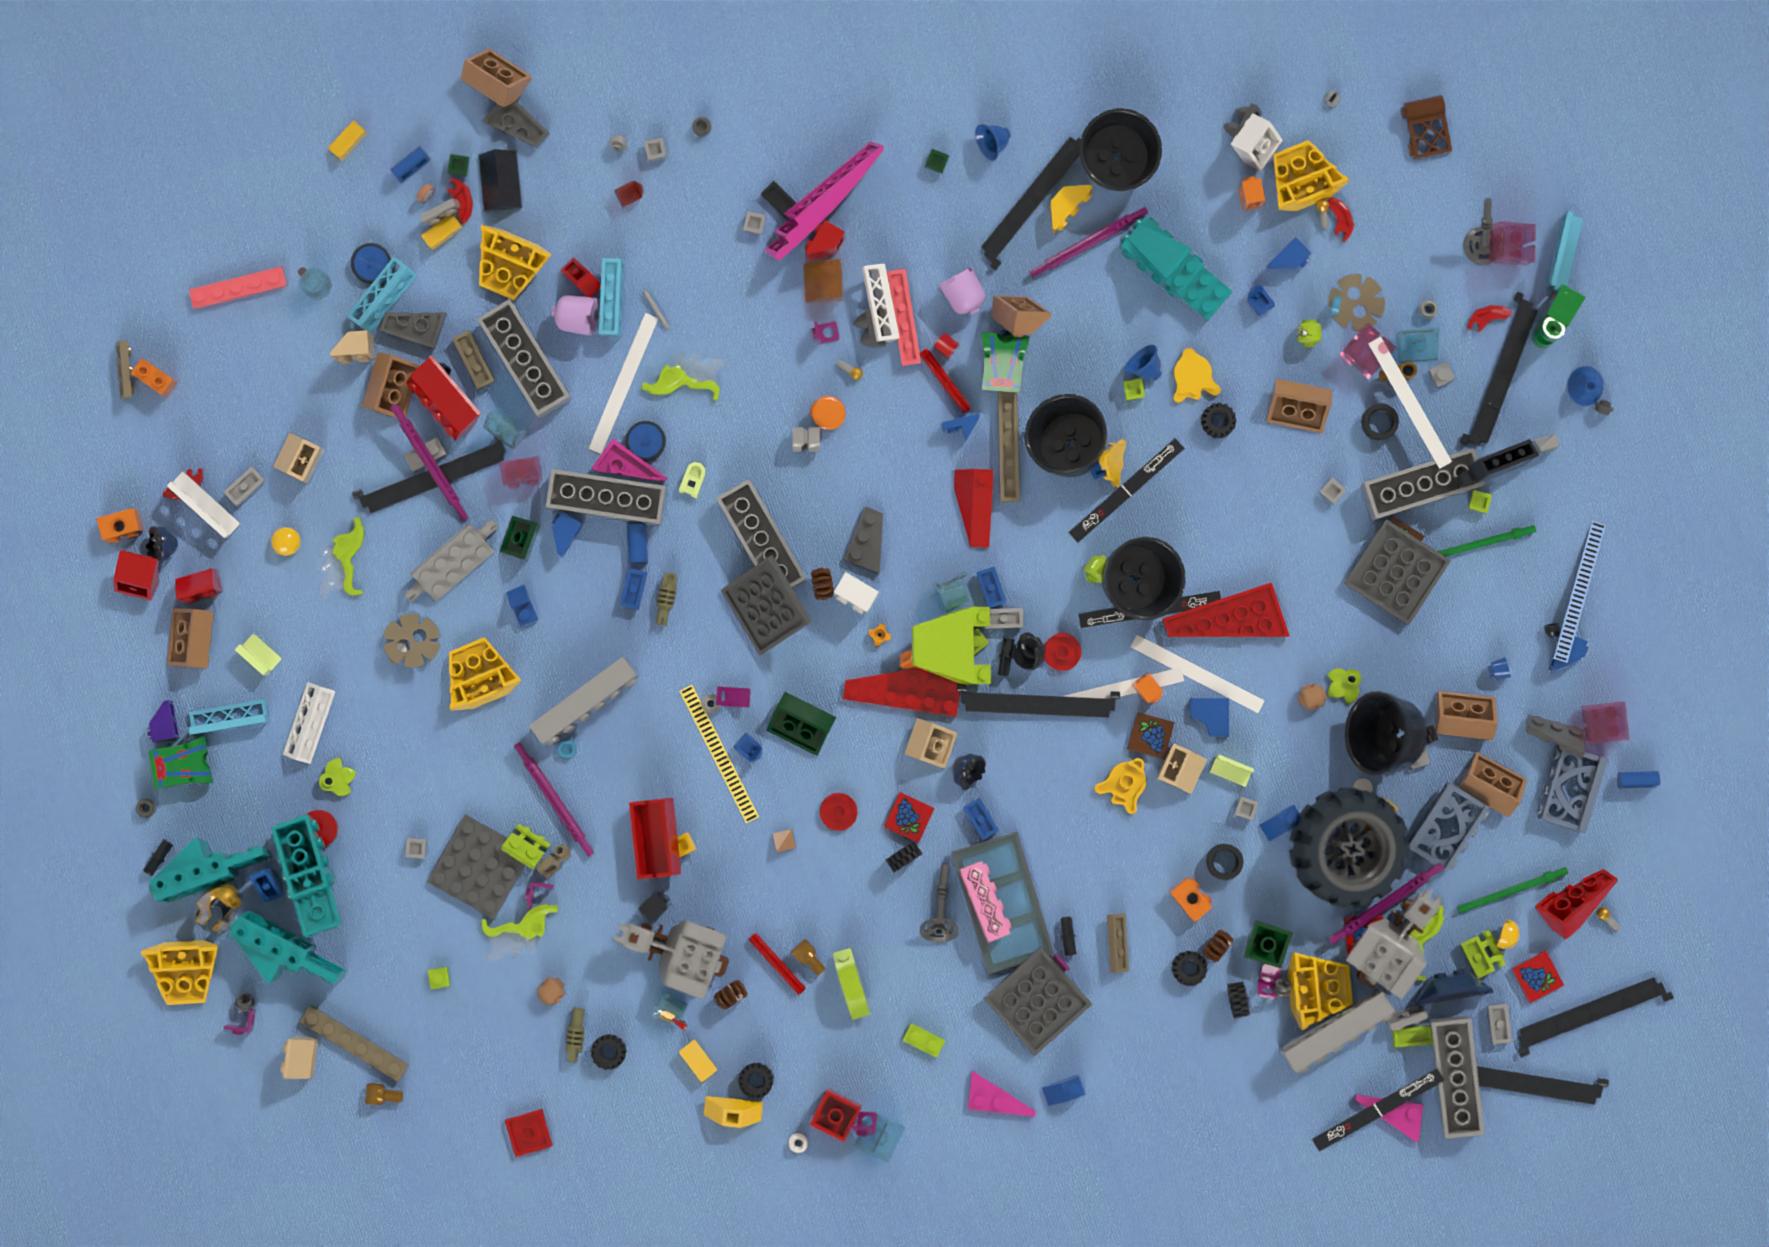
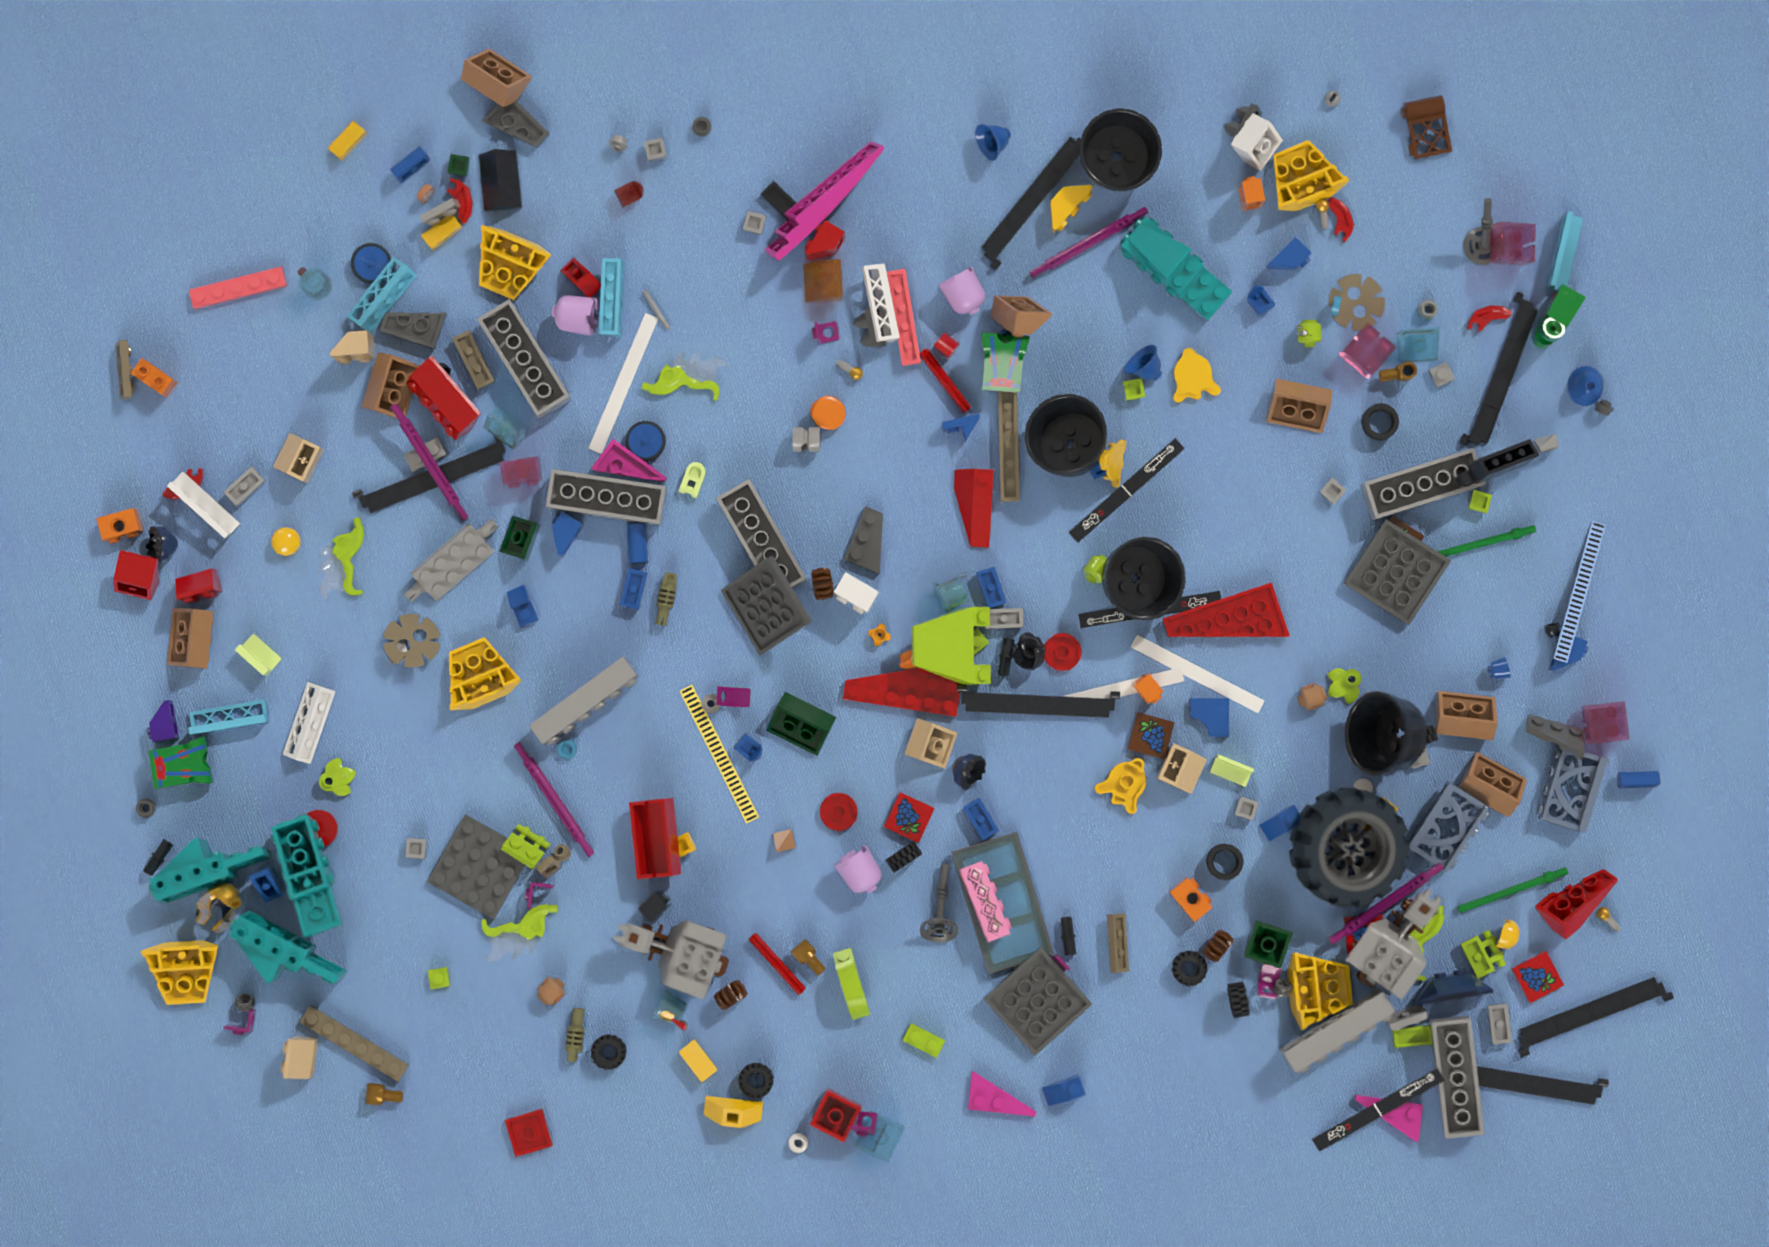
dark green plate [925,149,950,174] -> none
black tyre [1201,403,1237,438] -> none
white sticker [1368,337,1452,469] -> none
none -> lavender cylinder [834,844,882,894]

